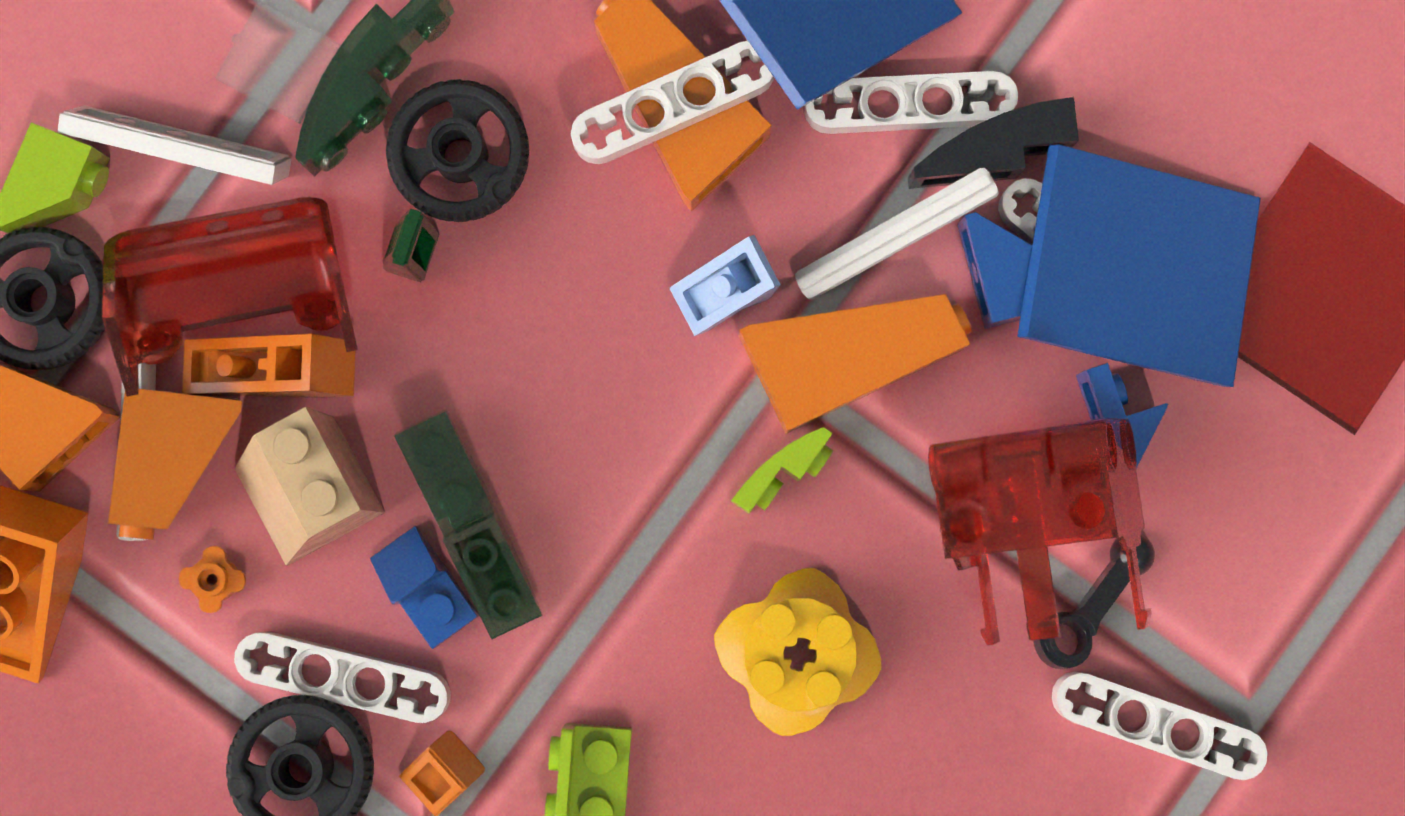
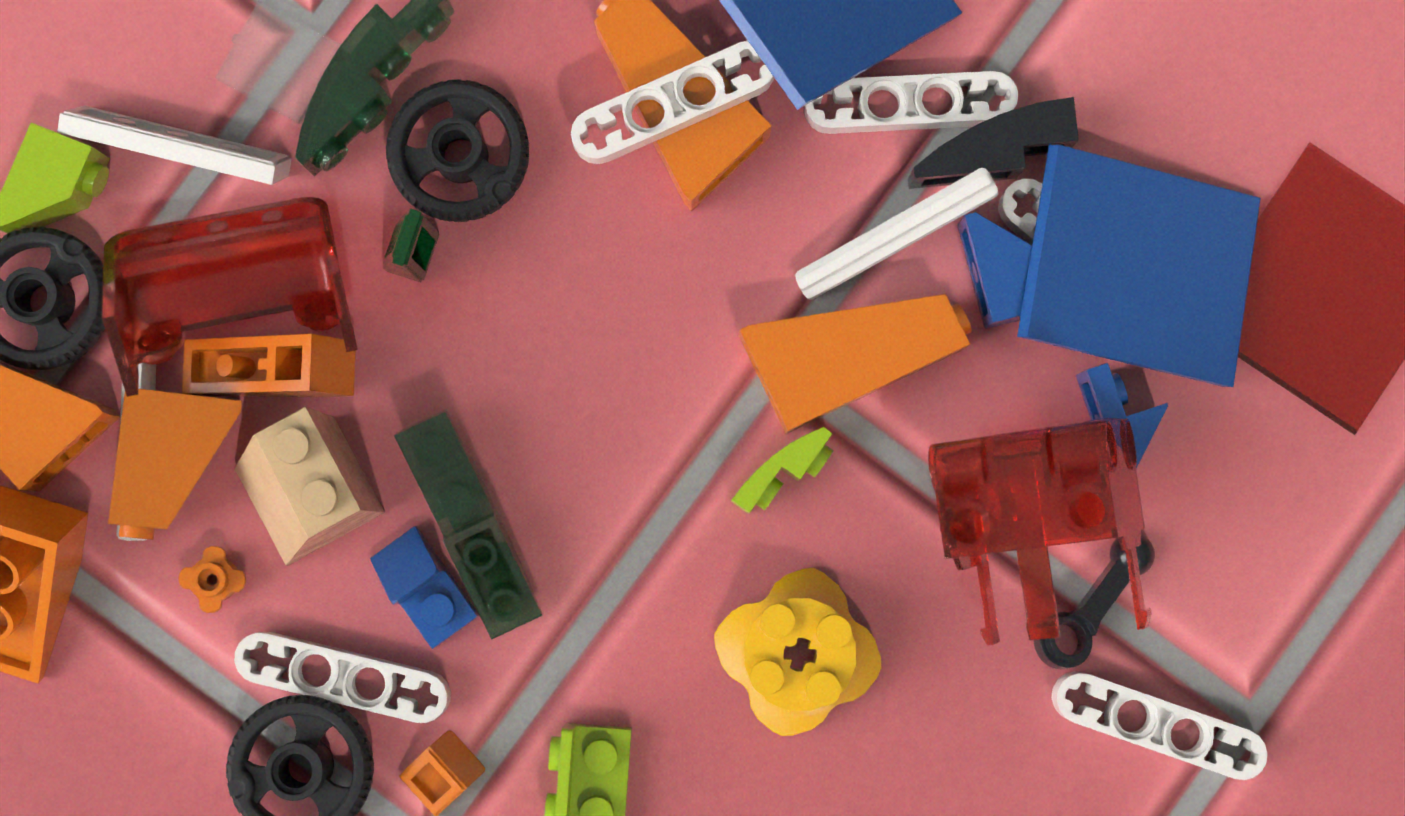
light blue slope [669,235,781,336] -> none

